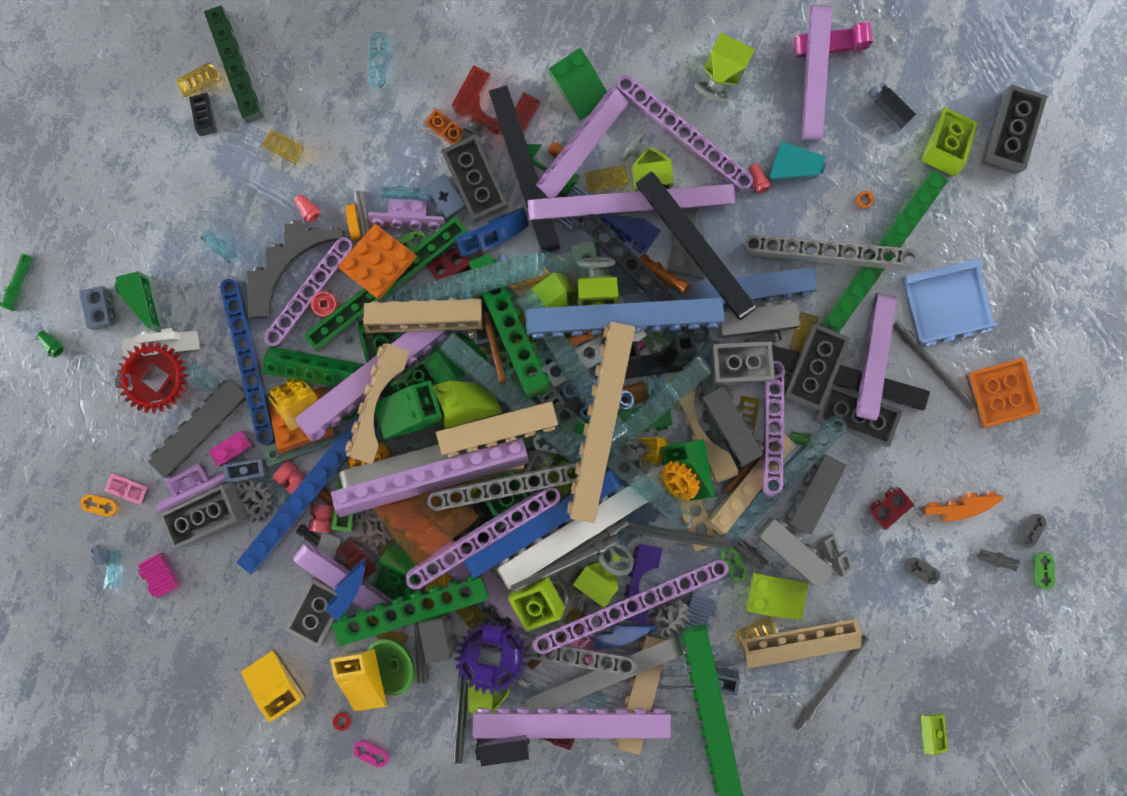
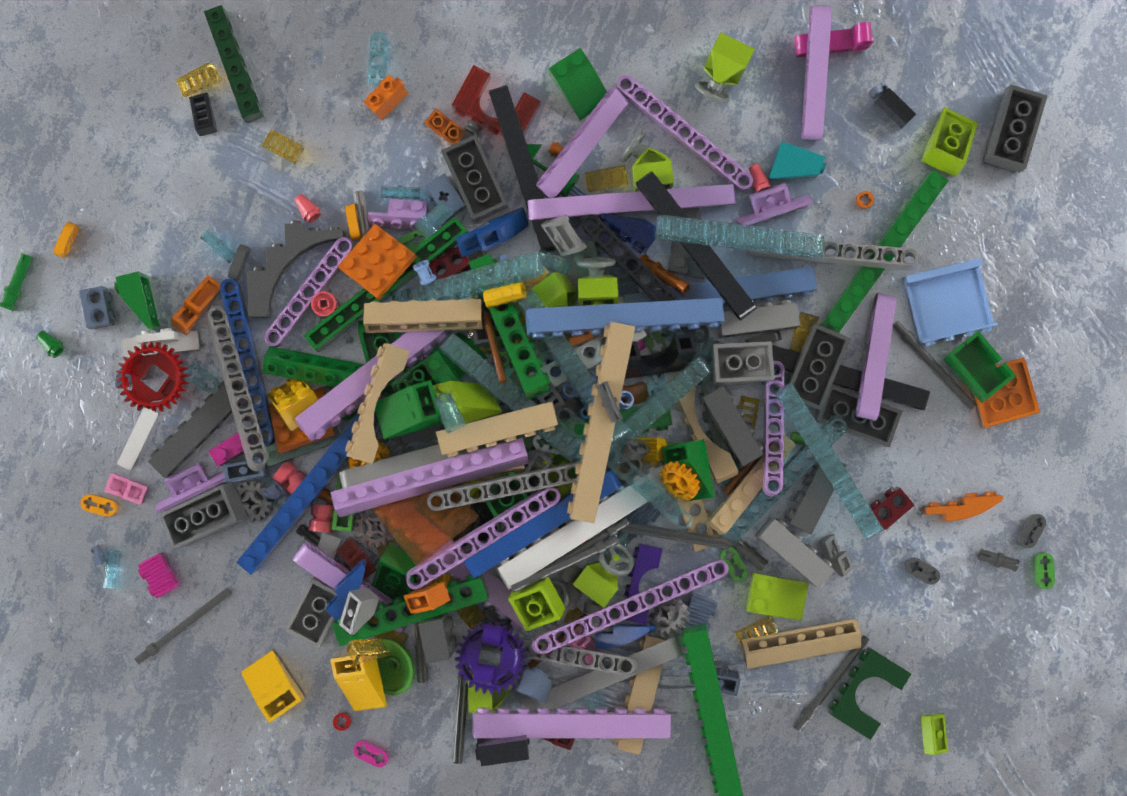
none -> light orange beam [53,222,79,258]
none -> white sticker [117,407,158,470]
none -> dark grey bar [135,587,232,664]
none -> orange slope [171,276,221,336]
none -> light grey beam [207,306,268,471]
none -> dark grey beam [228,244,250,281]
none -> sand blue tile [261,480,288,500]
none -> light grey slope [339,588,379,635]
none -> clear yellow slope [346,638,390,664]
none -> orange brick [364,74,408,121]
none -> orange slope [404,582,450,614]
none -> clear light blue piece [413,201,454,239]
none -> light blue bush [413,260,436,285]
none -> clear light blue piece [435,393,466,433]
none -> yellow axle [483,282,526,308]
none -> sand blue brick [517,667,553,704]
none -> light grey plate [541,214,587,256]
none -> dark grey pin [596,381,623,423]
none -> clear light blue beam [655,215,824,258]
none -> lavender bracket [736,183,813,228]
none -> clear light blue beam [774,382,884,540]
none -> dark green arch [828,647,911,740]
none -> green piece [944,331,1017,403]

